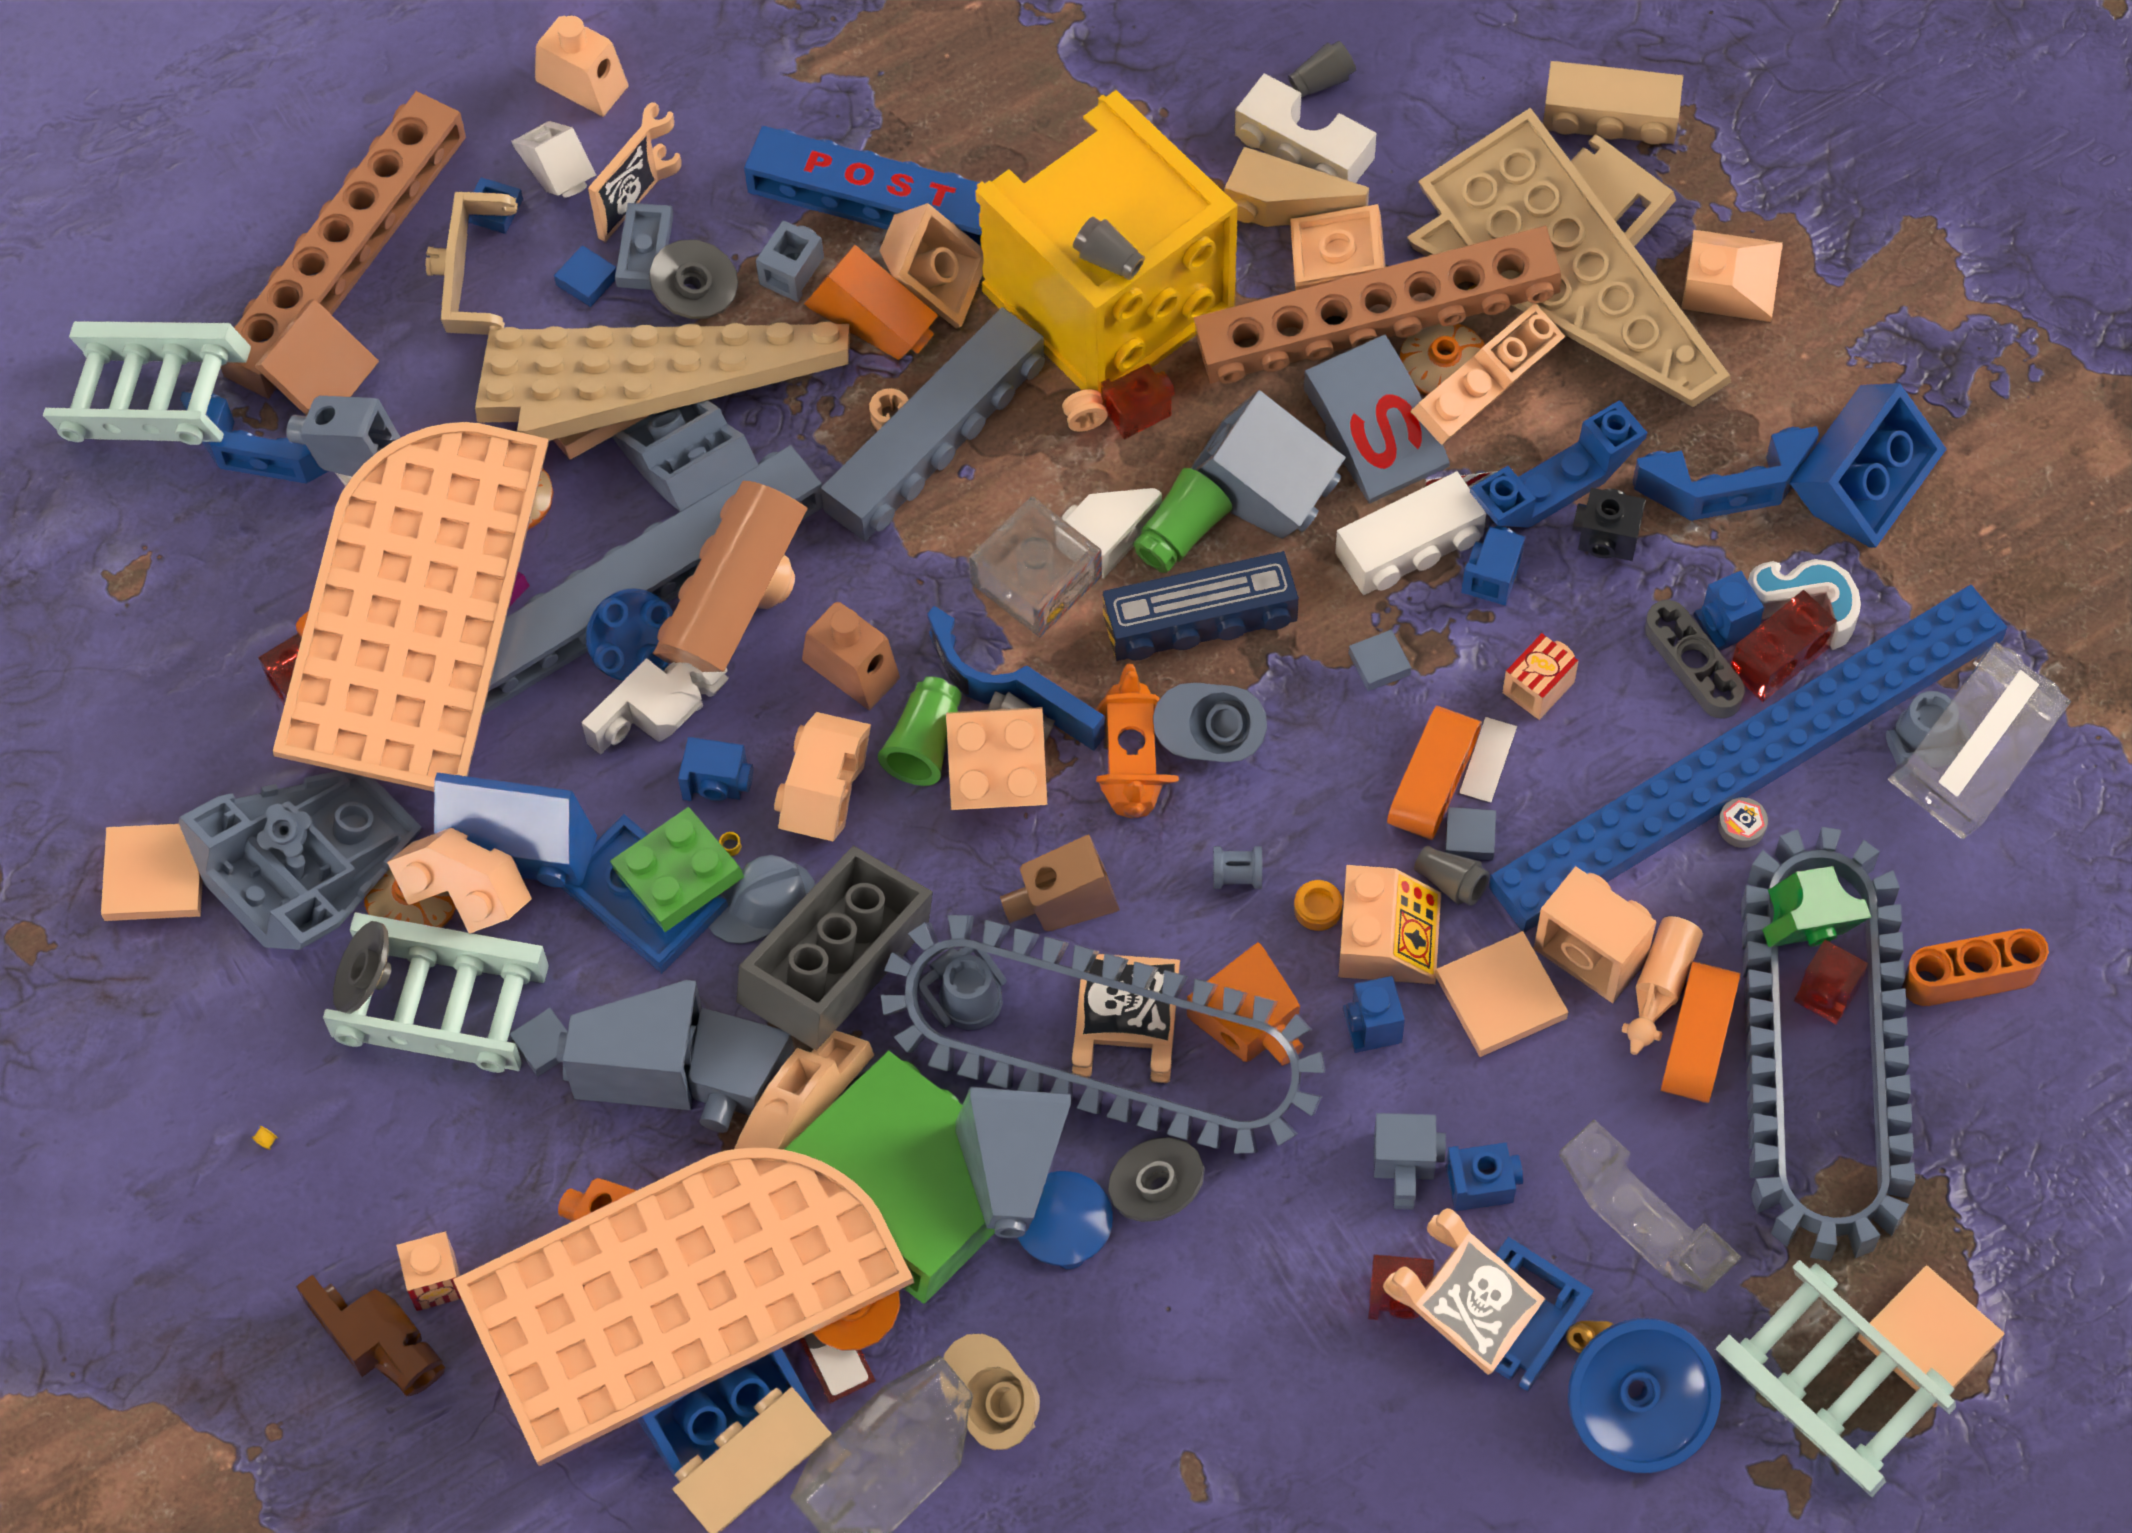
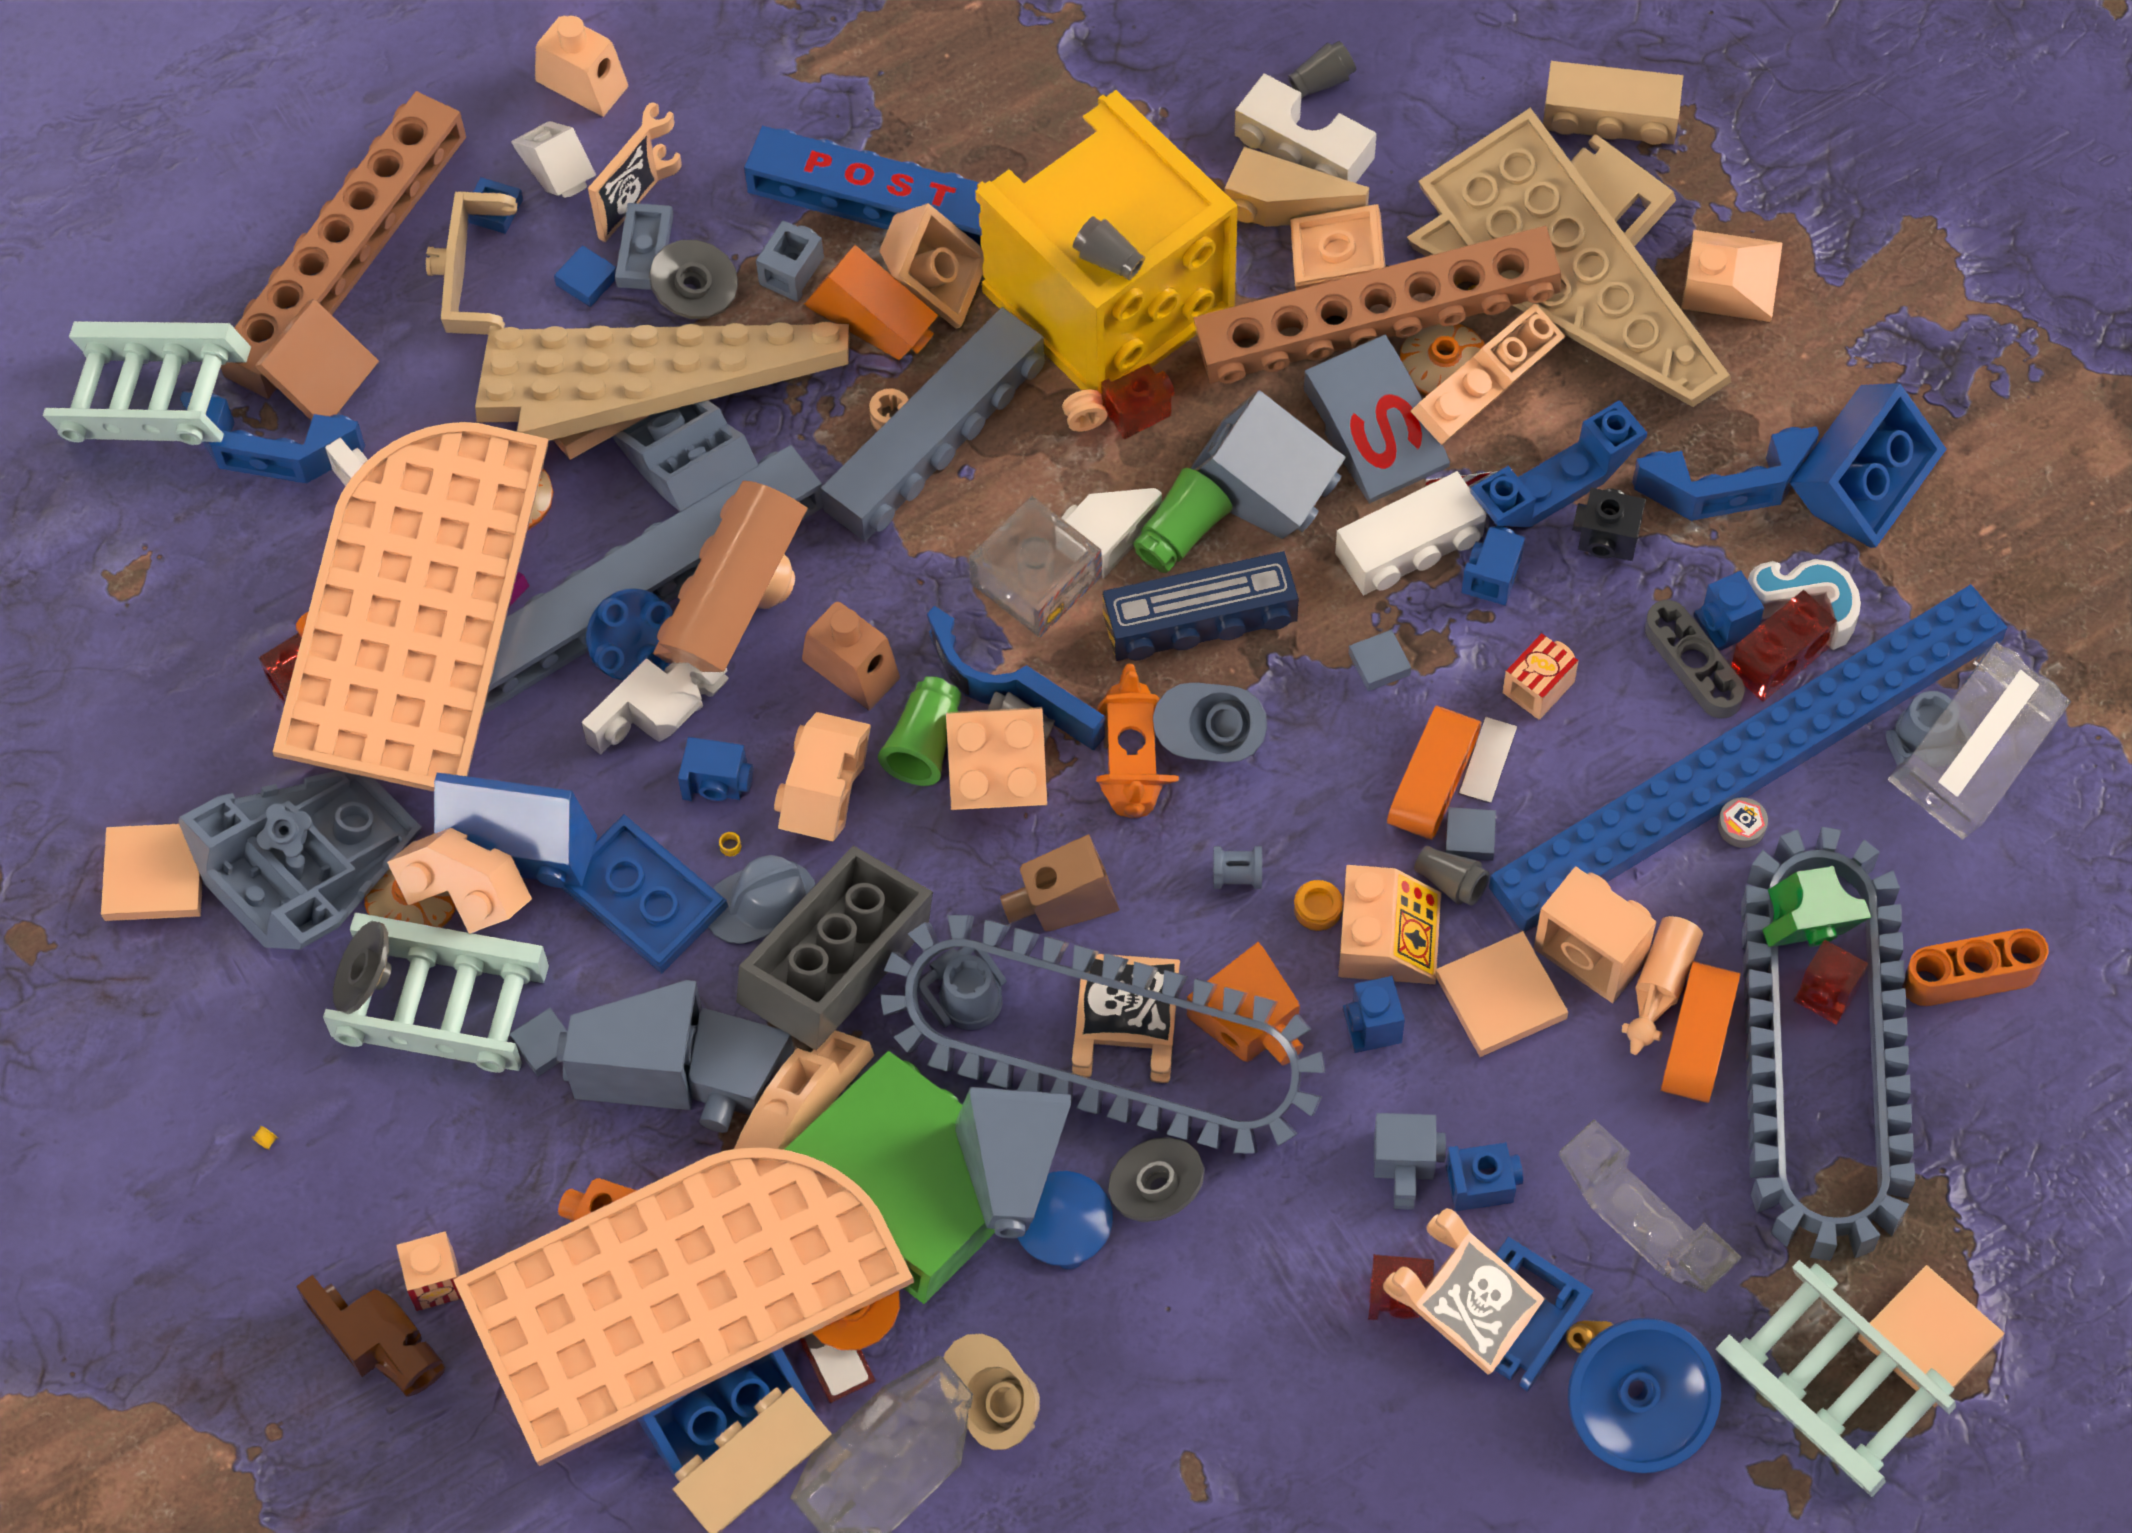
sand blue torso [287,395,401,477] -> none
bright green plate [610,807,744,932] -> none

